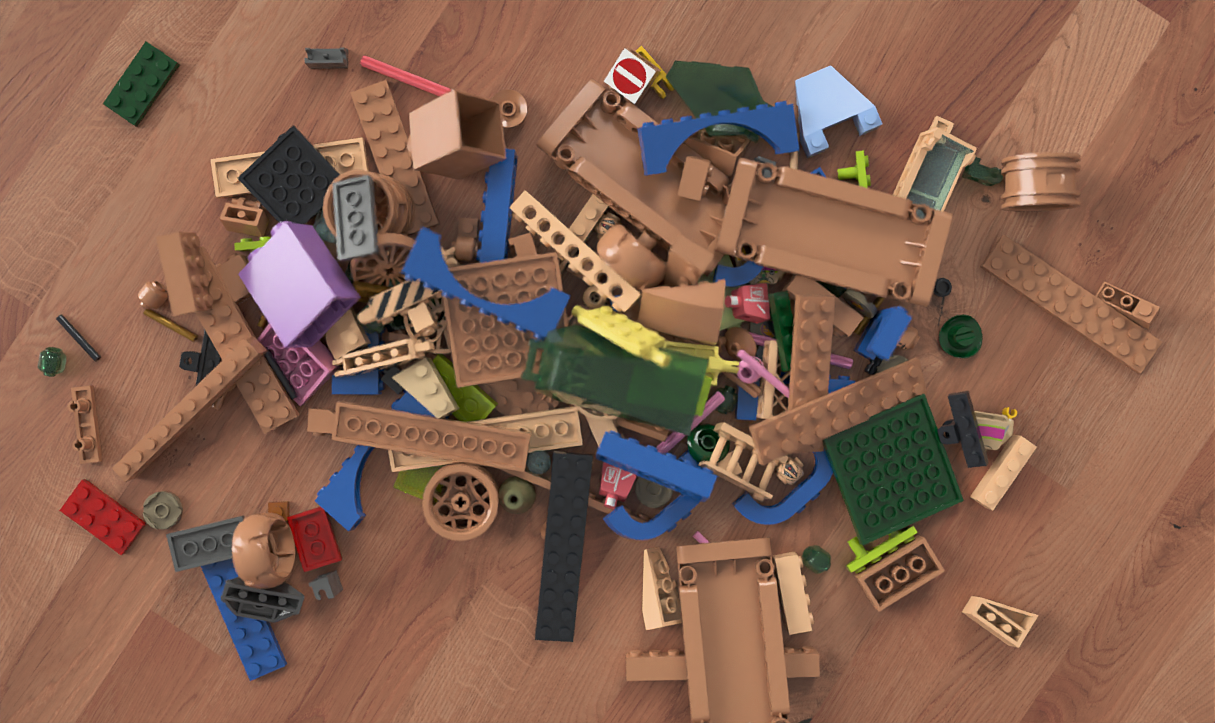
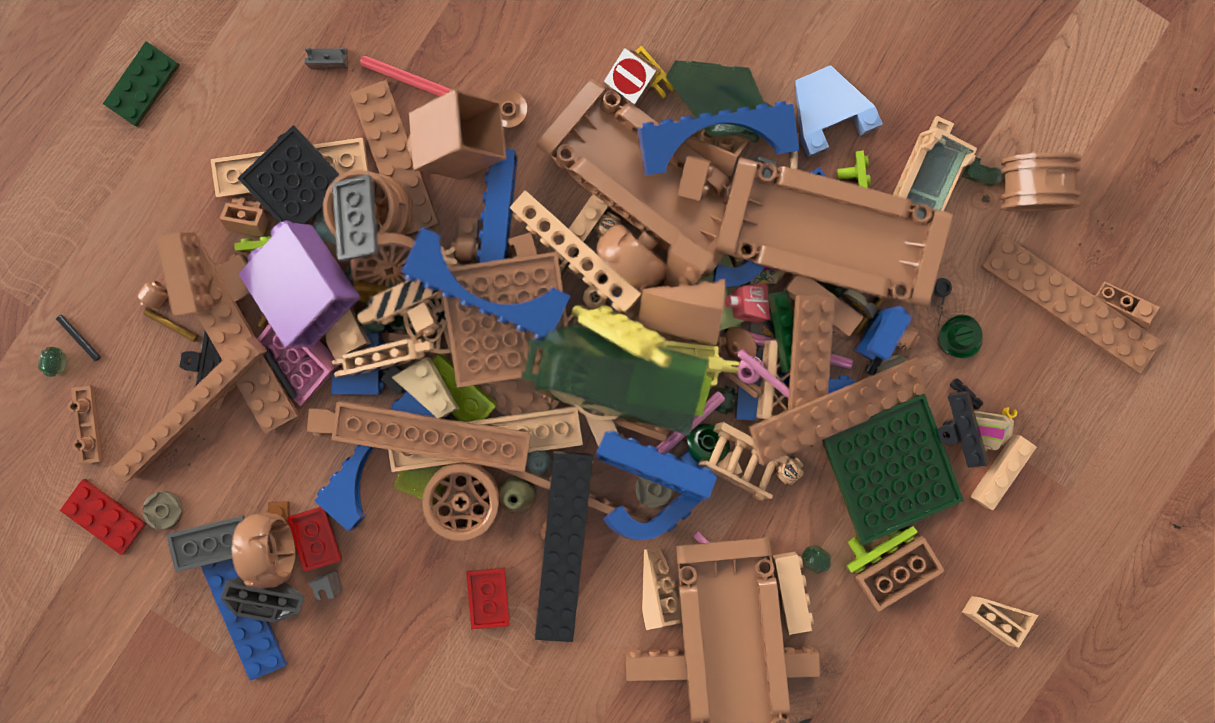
coral torso [599,462,637,509] -> none
blue arch [732,448,833,525] -> none
none -> red plate [466,567,510,630]
none -> black axle [950,378,983,410]

